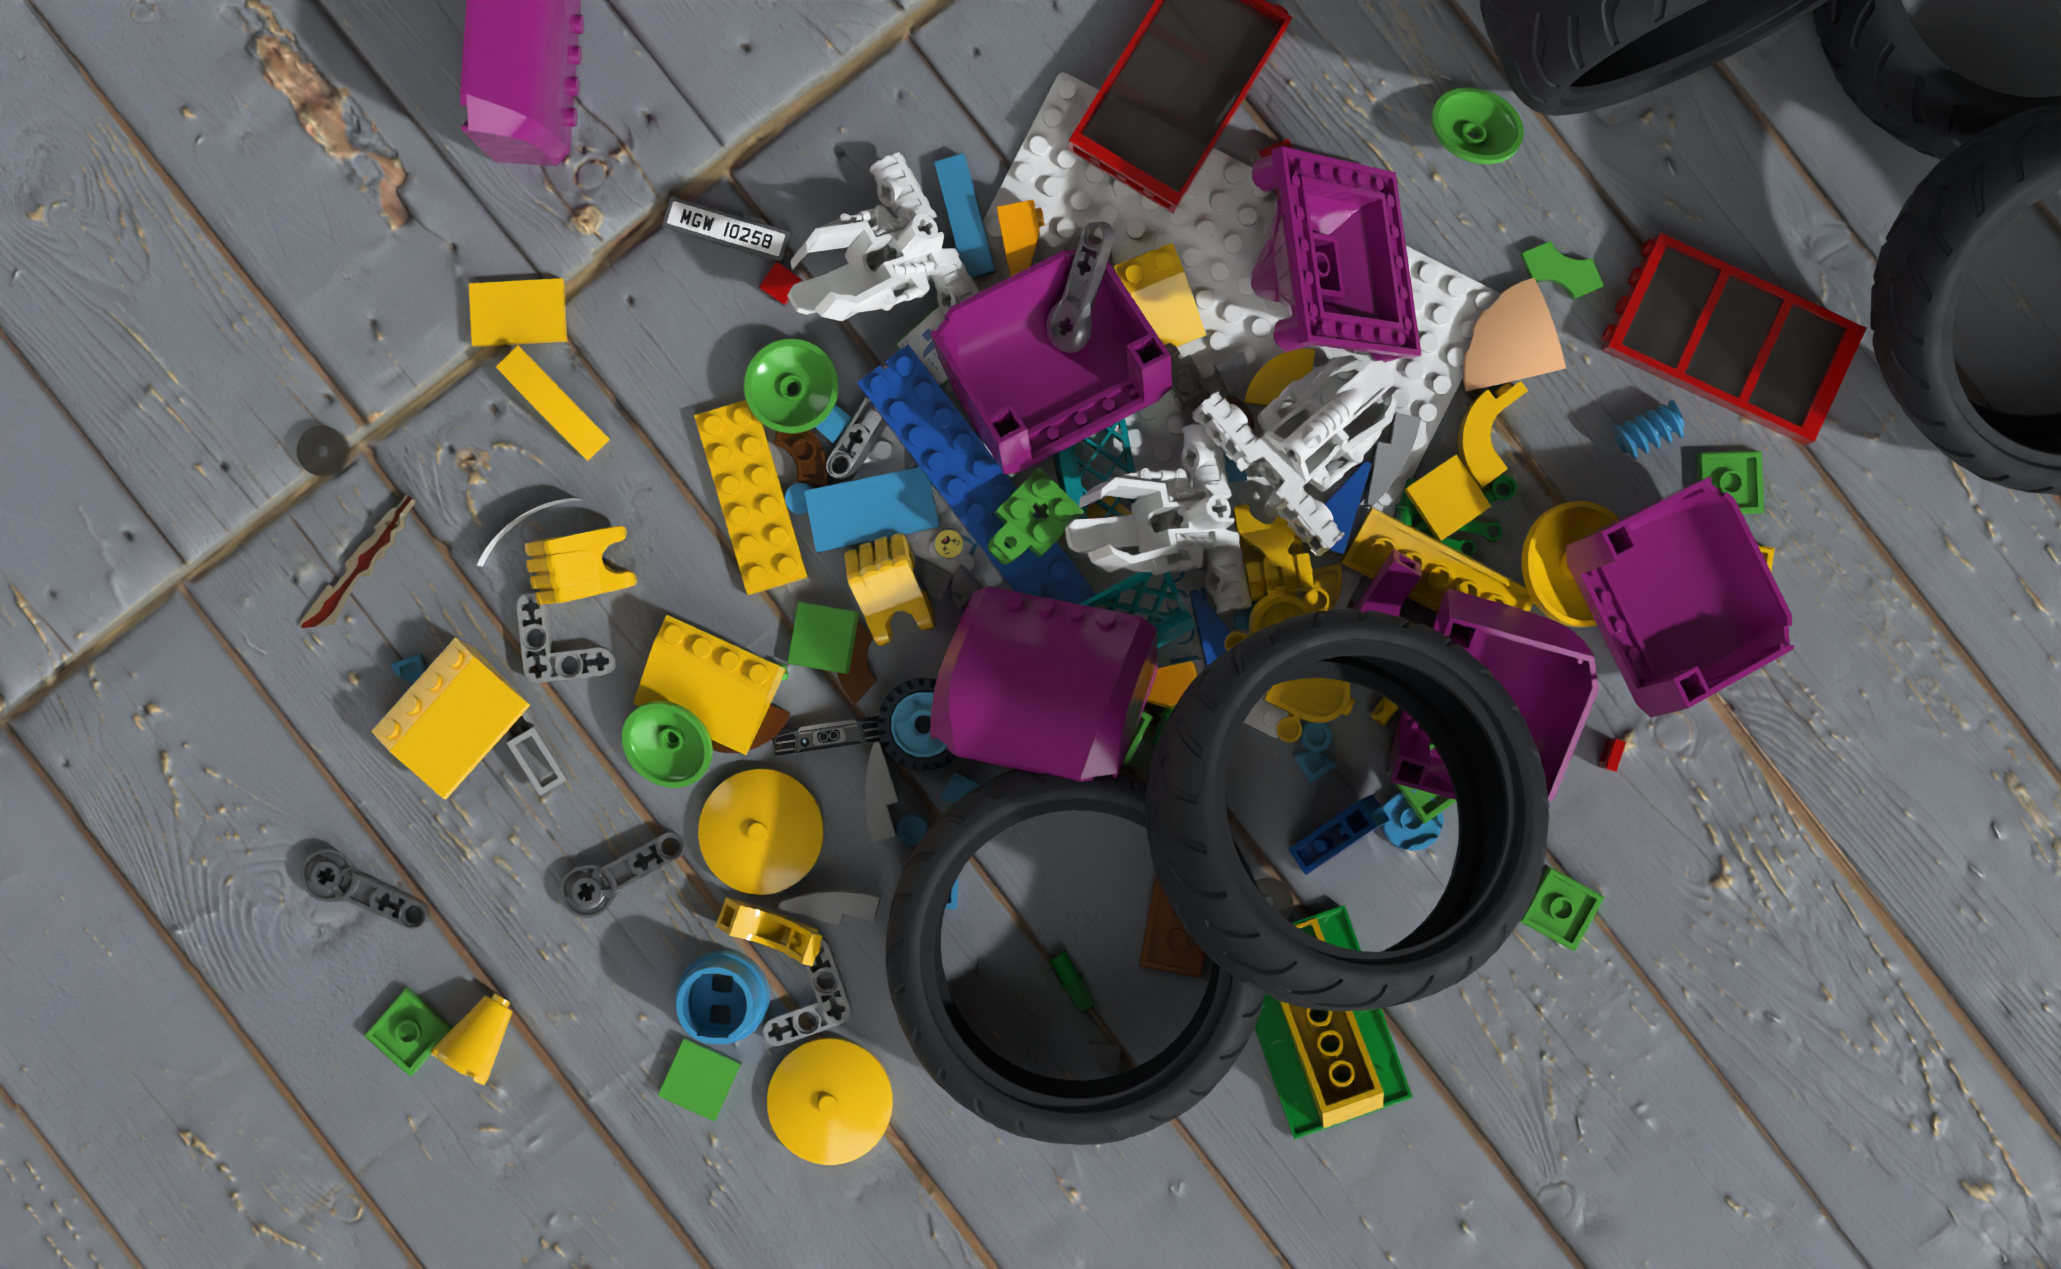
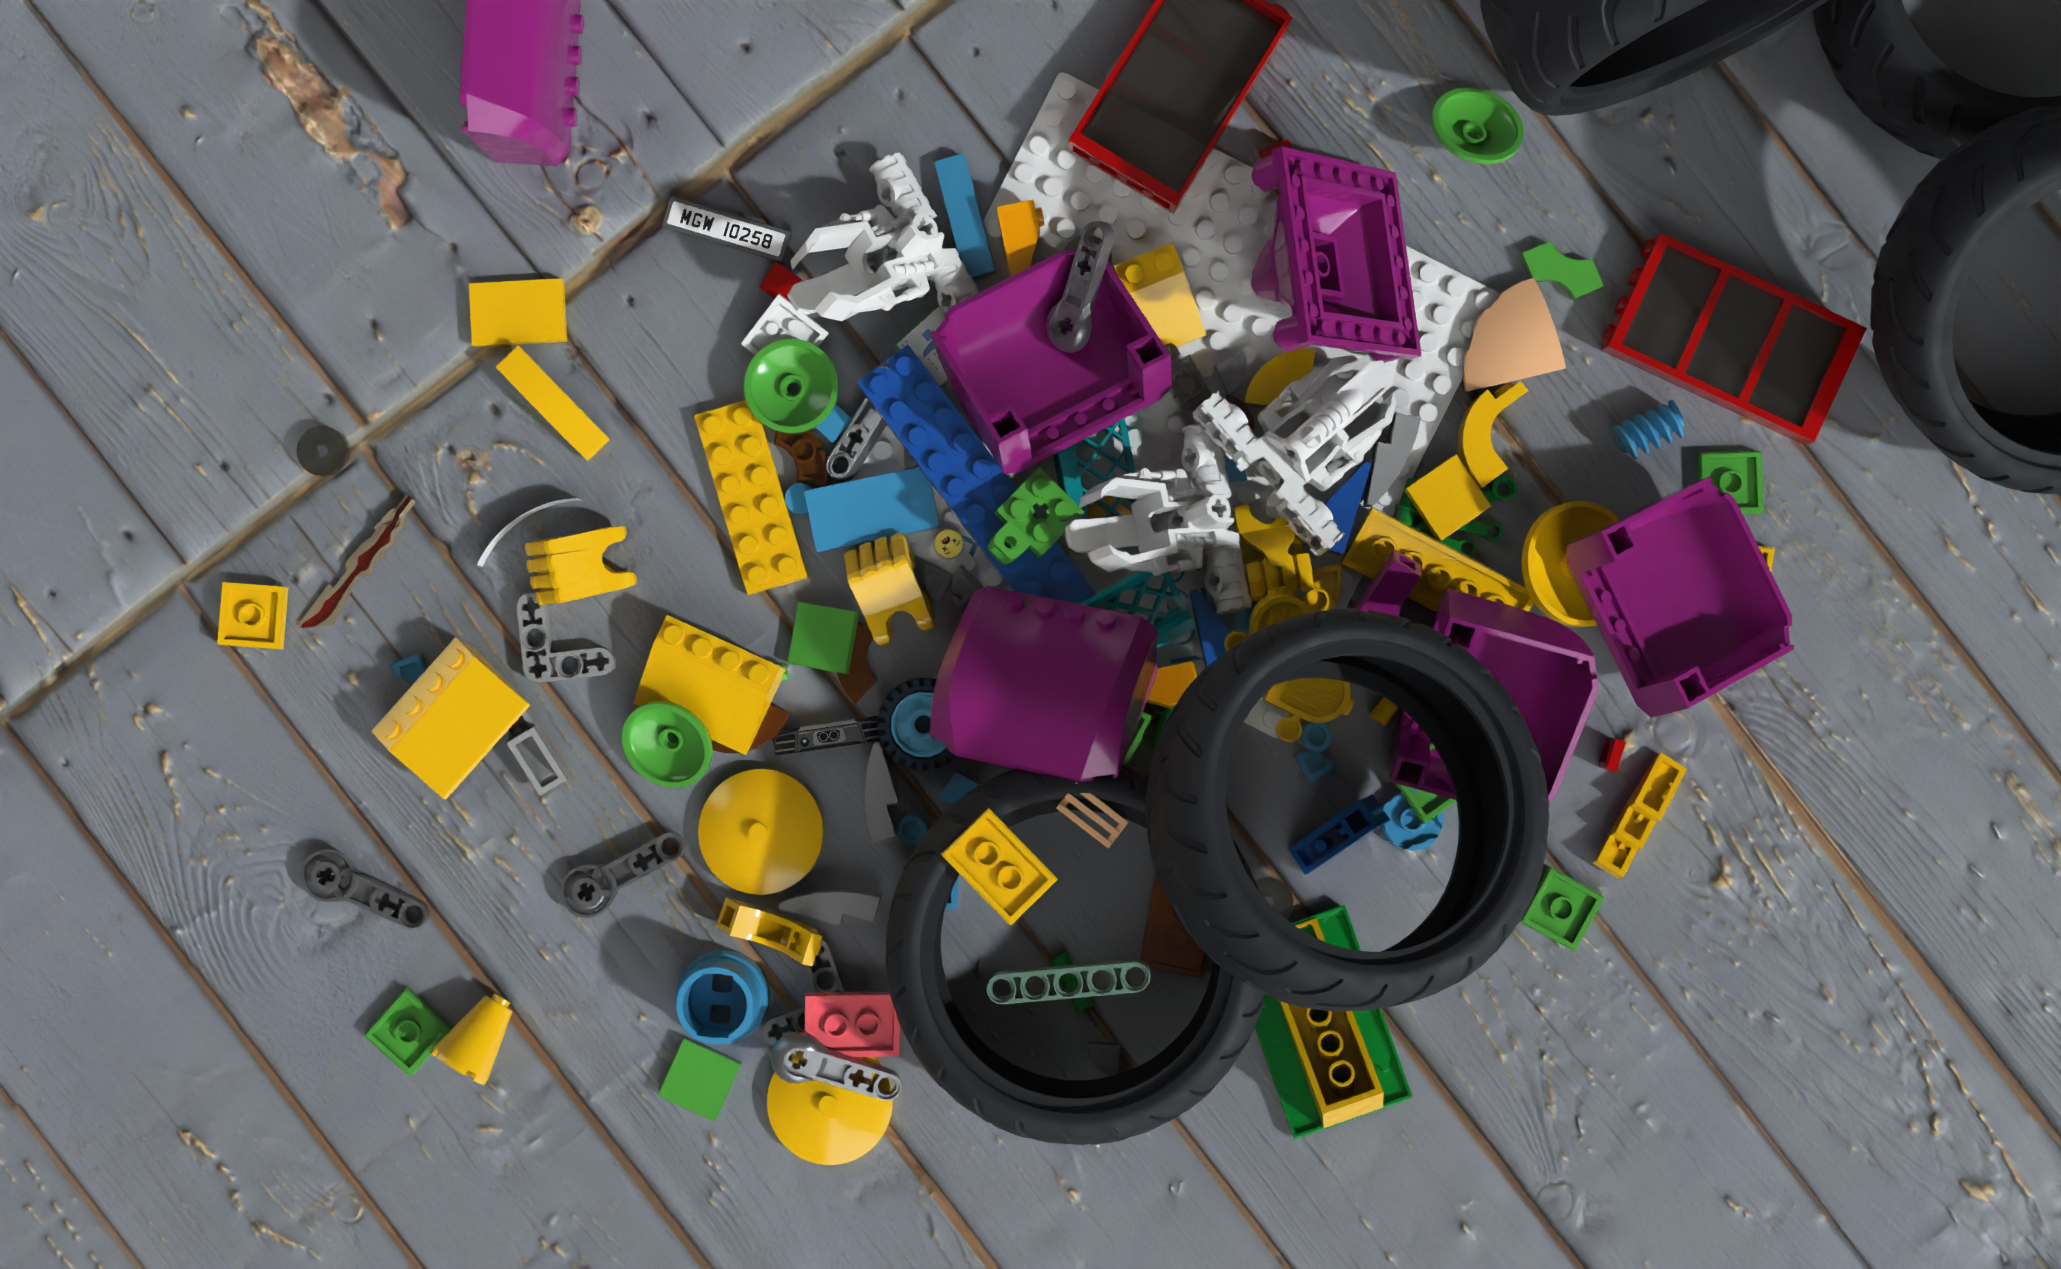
none -> yellow plate [217,582,289,650]
none -> white plate [741,293,829,355]
none -> flat silver beam [770,1031,902,1101]
none -> coral plate [804,991,900,1057]
none -> yellow tile [941,807,1058,926]
none -> sand green beam [986,959,1151,1004]
none -> light nougat tile [1056,782,1129,849]
none -> yellow slope [1592,752,1687,880]

